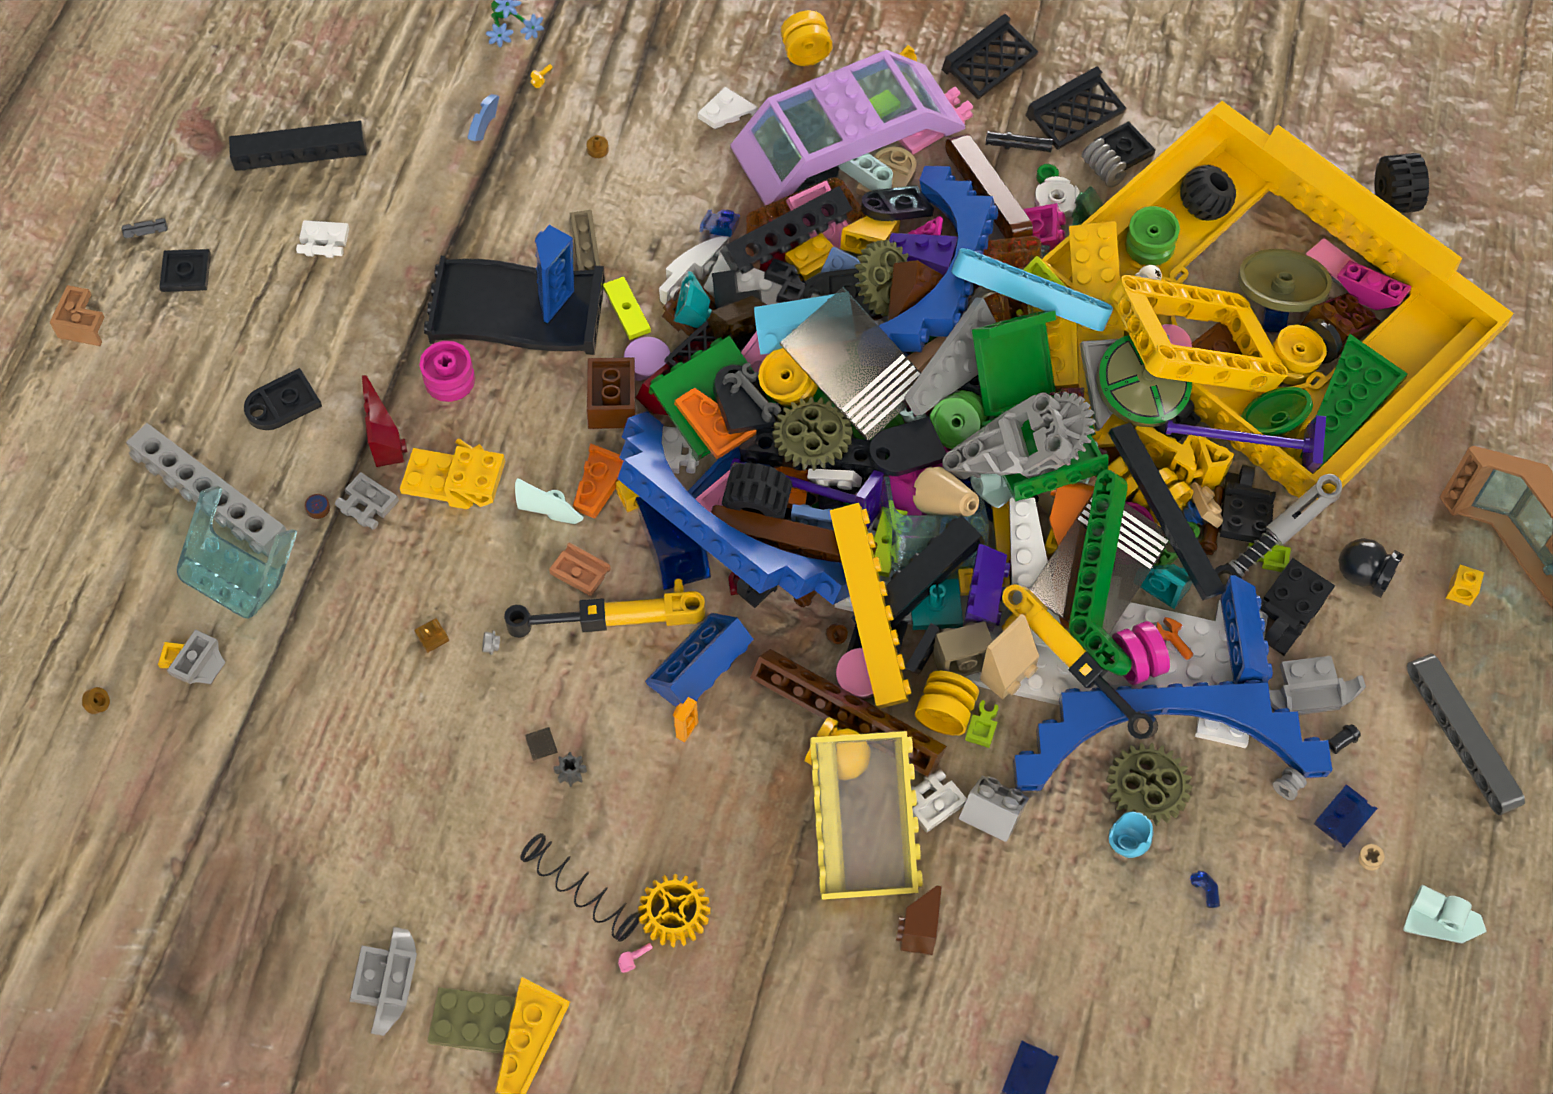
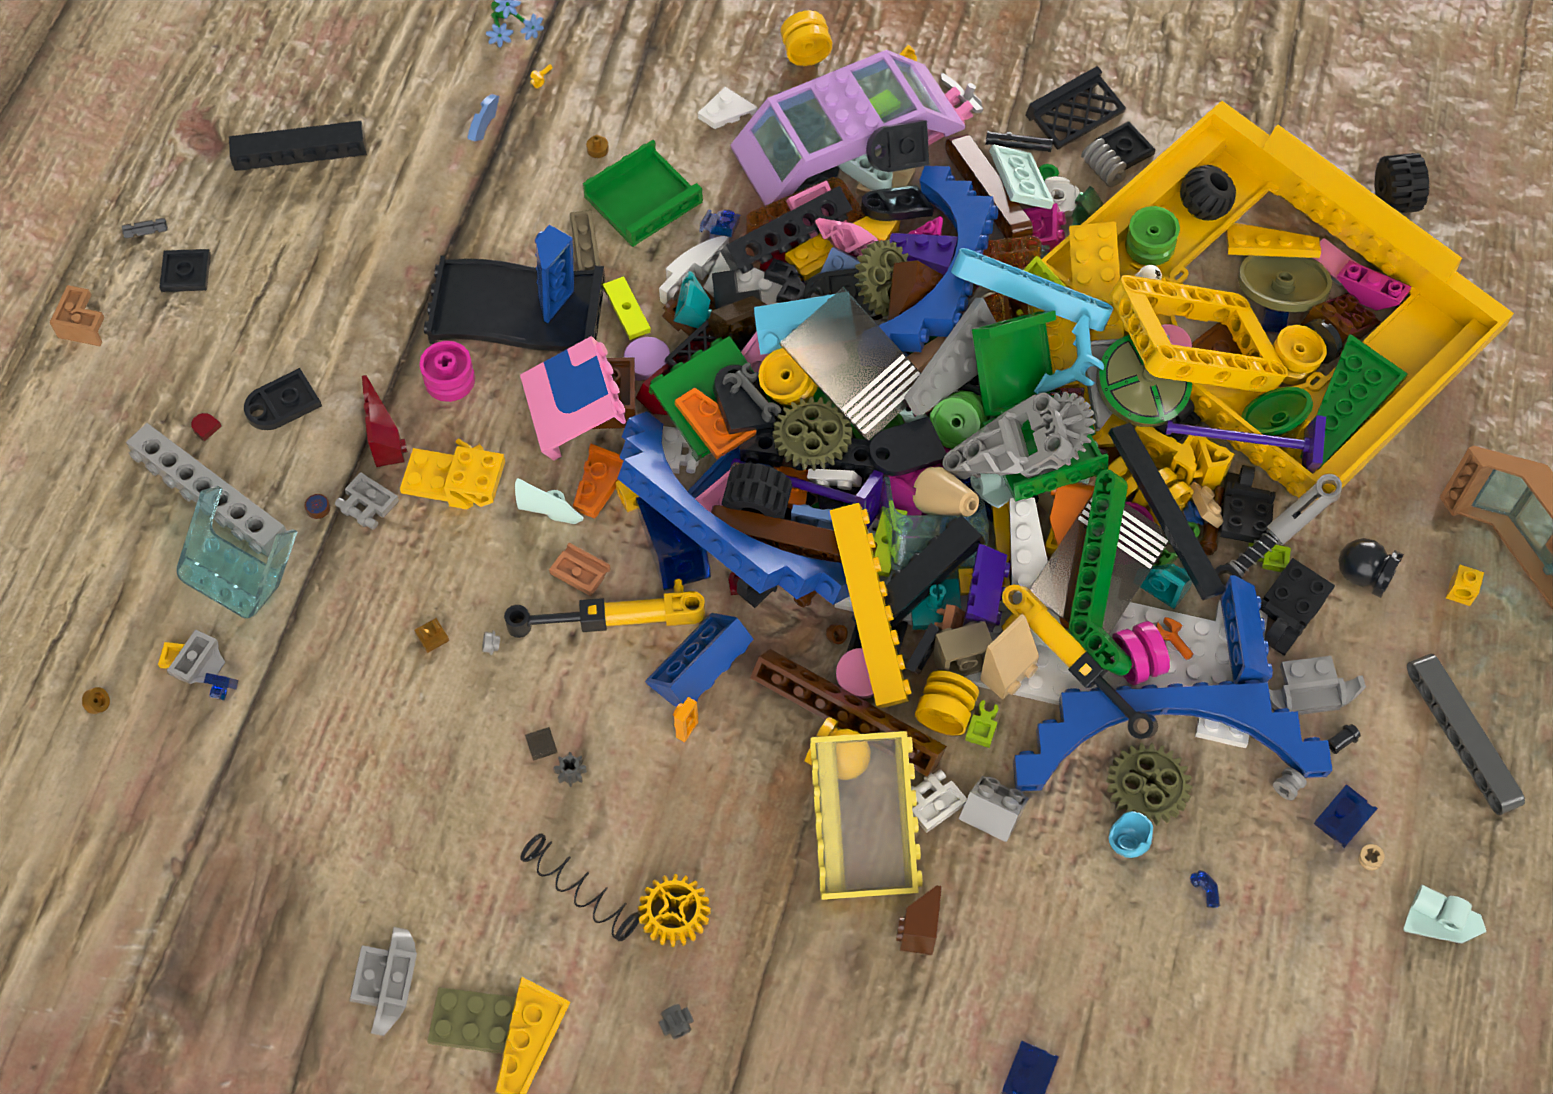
white plate [296,220,349,258] -> none
bright pink hand [618,943,653,973] -> none
black fence [941,13,1039,99] -> none
none -> dark red tile [191,413,222,442]
none -> clear blue tile [204,673,239,700]
none -> bright pink panel [520,336,626,461]
none -> green panel [583,140,703,247]
none -> dark grey gear [659,1004,694,1039]
none -> bright pink slope [815,218,878,258]
none -> black tile [866,120,929,172]
none -> nougat tile [934,605,966,630]
none -> light grey piece [941,73,983,113]
none -> light aqua tile [989,145,1054,209]
none -> medium azure piece [1034,314,1104,394]
none -> yellow wing [1225,223,1321,258]

